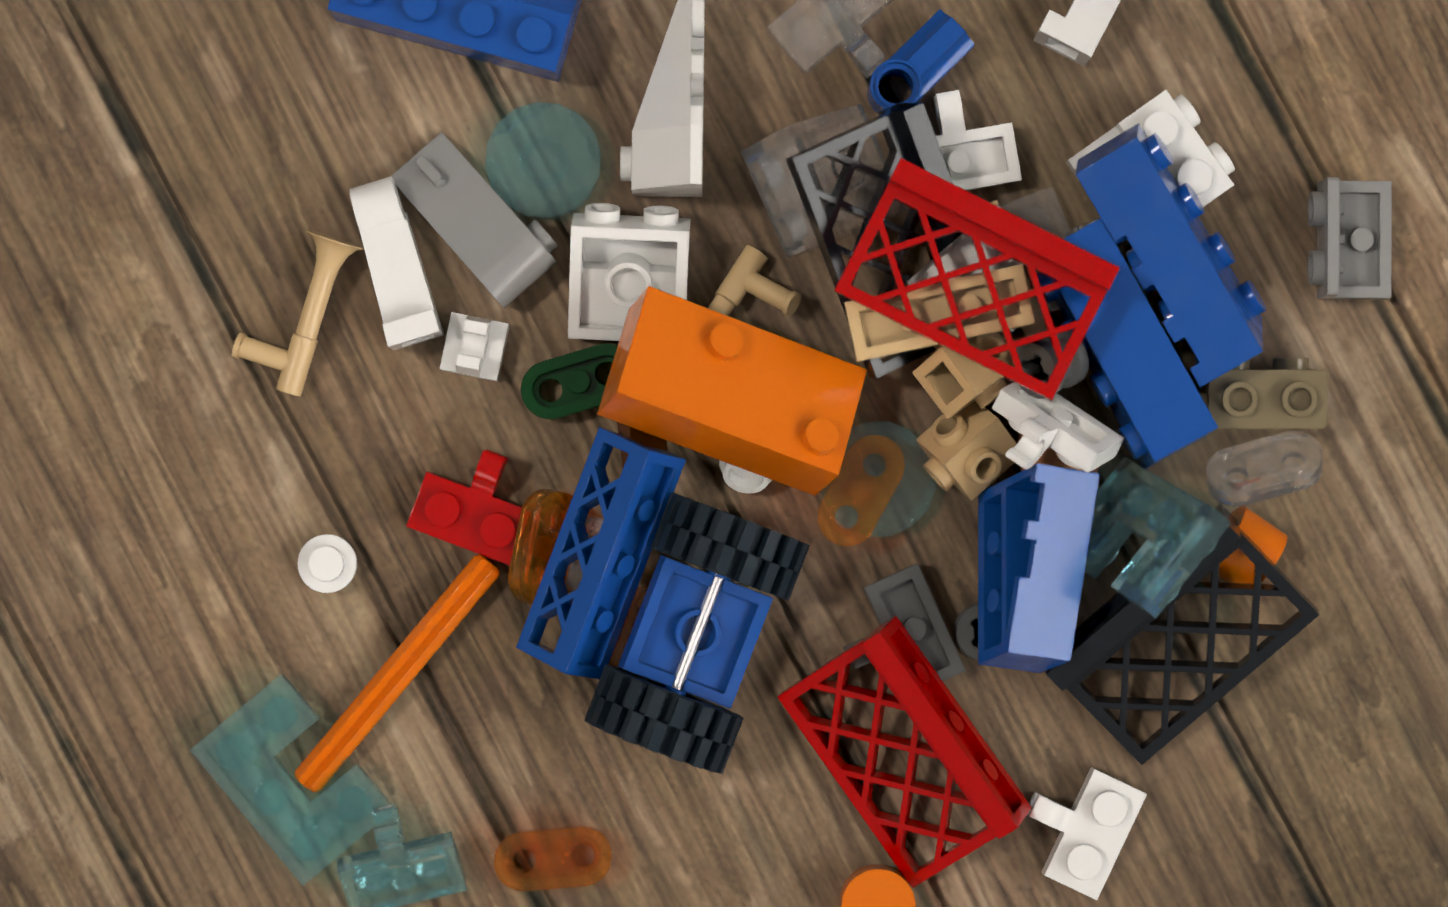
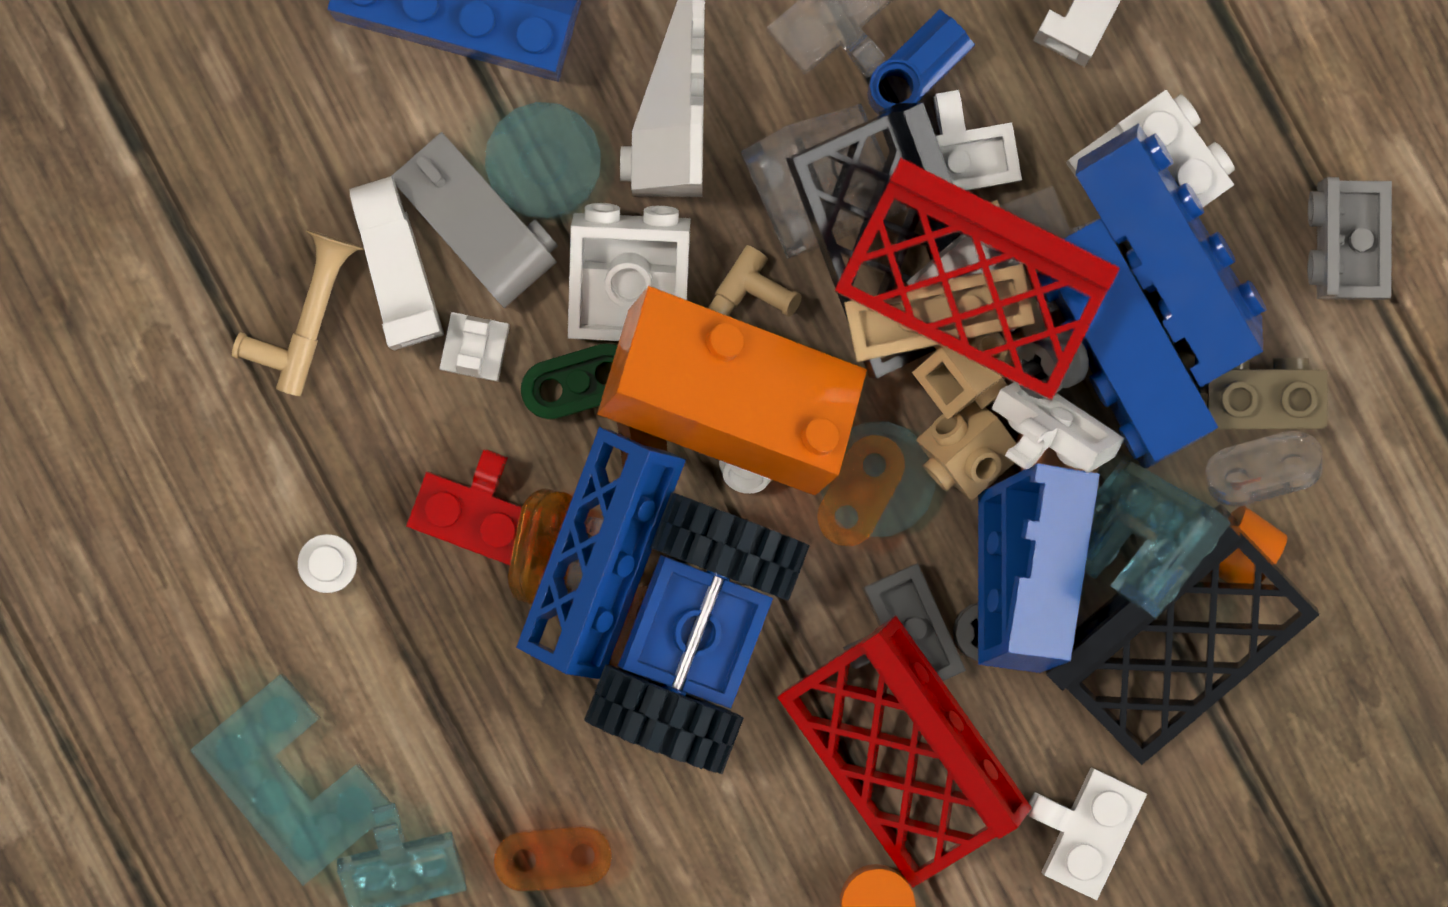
orange axle [294,555,500,793] -> none

